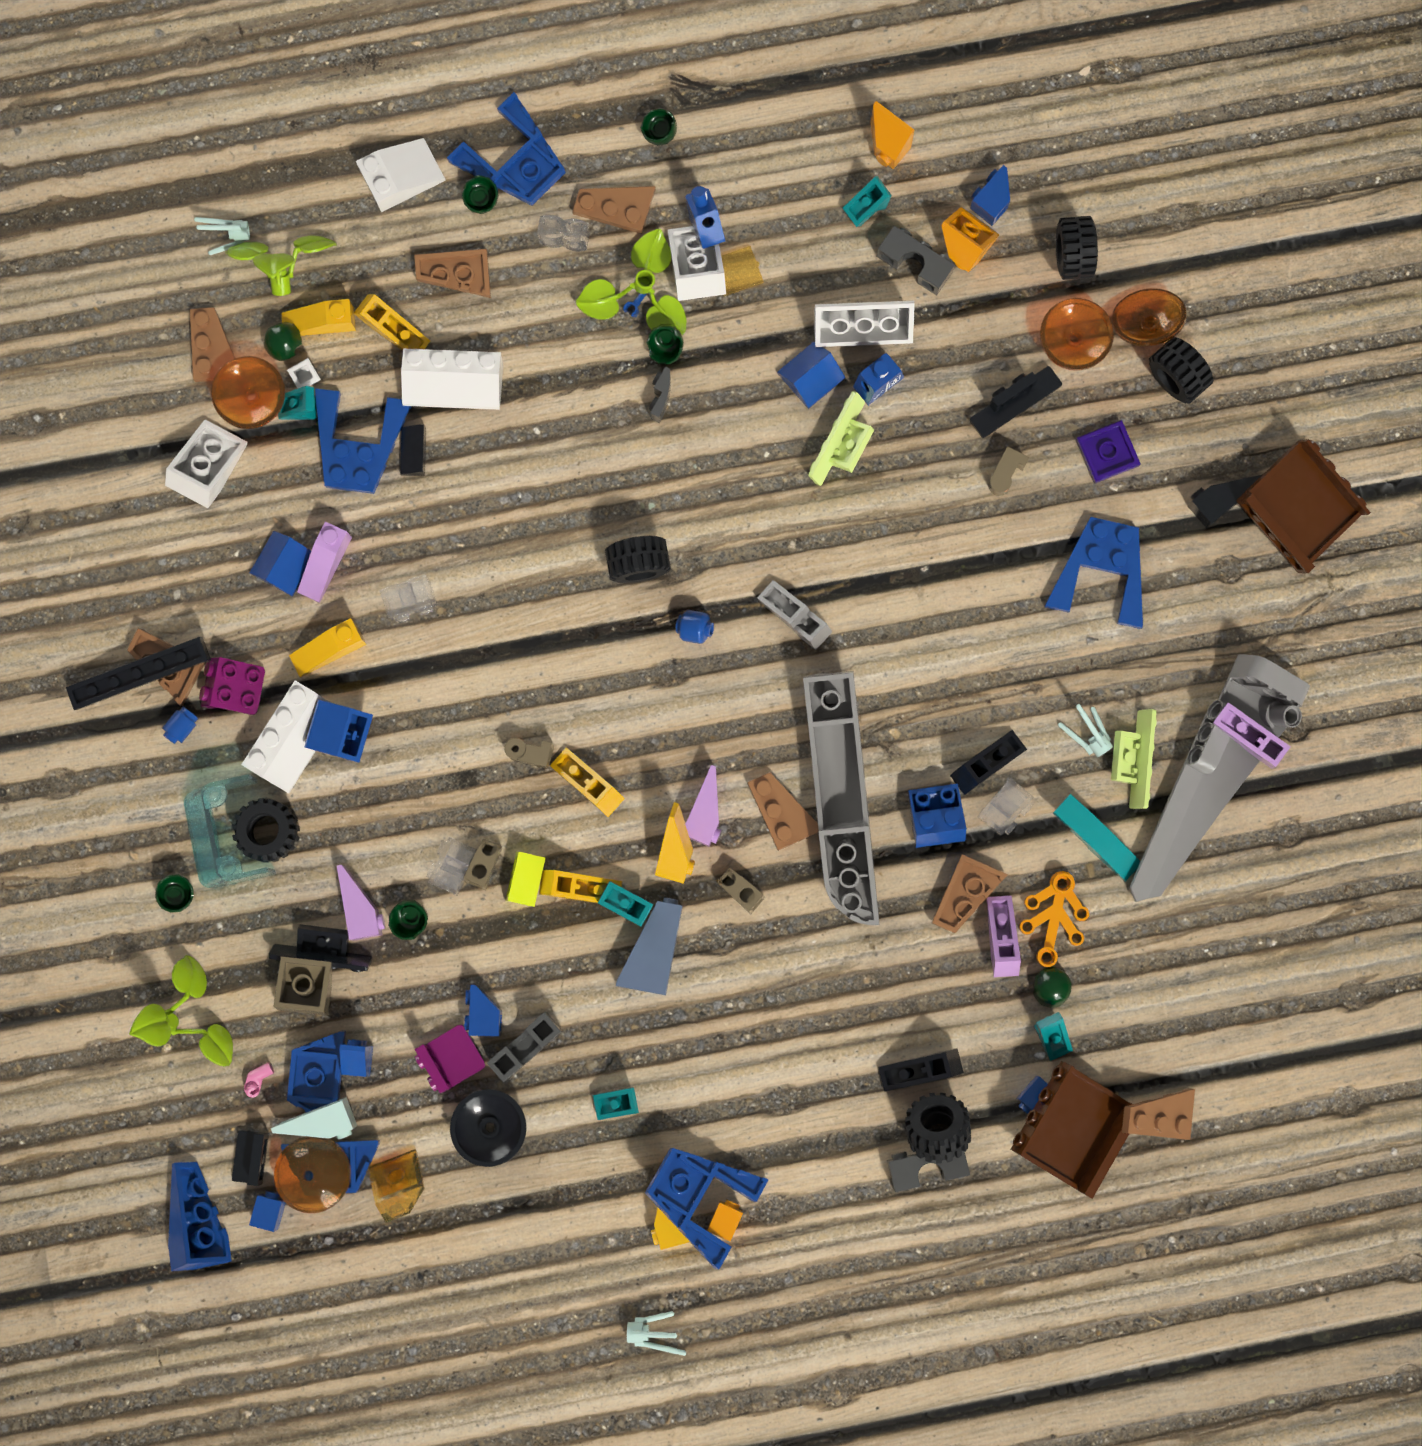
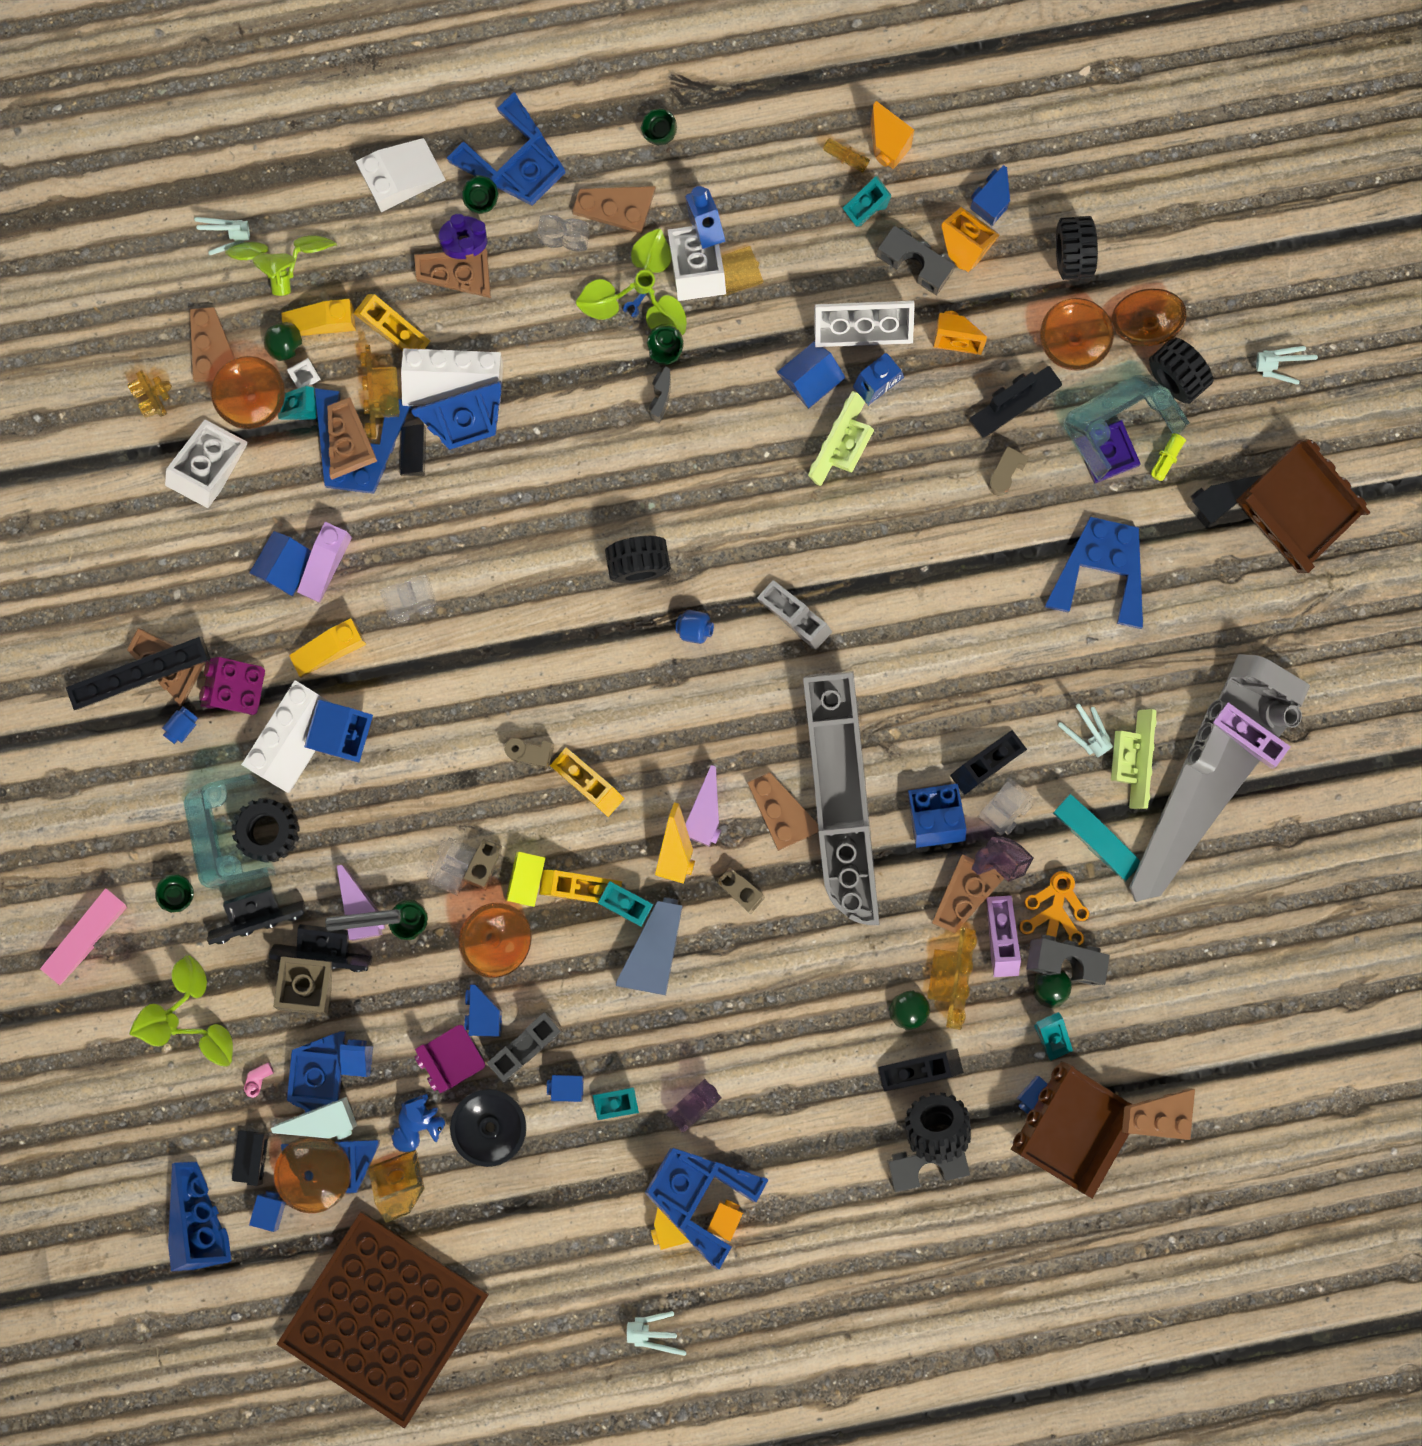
none -> bright pink slope [40,888,127,985]
none -> clear yellow hips [127,370,172,418]
none -> black bracket [207,886,305,945]
none -> reddish brown plate [276,1211,489,1429]
none -> dark grey axle [325,909,400,931]
none -> medium nougat wing [327,397,377,480]
none -> clear yellow bracket [360,345,400,444]
none -> blue animal [392,1094,445,1152]
none -> blue wing [412,381,502,450]
none -> dark purple plate [438,214,488,259]
none -> clear orange dish [459,903,532,978]
none -> blue brick [547,1075,584,1102]
none -> clear purple brick [666,1079,722,1133]
none -> clear yellow axle [823,138,871,173]
none -> dark green hair [889,990,930,1030]
none -> clear yellow bracket [927,927,977,1030]
none -> light orange slope [933,311,987,355]
none -> brick [971,837,1034,882]
none -> dark grey arch [1026,935,1110,986]
none -> clear light blue windscreen [1064,375,1190,481]
none -> neon yellow axle [1151,433,1186,481]
none -> light aqua plant [1256,346,1318,384]

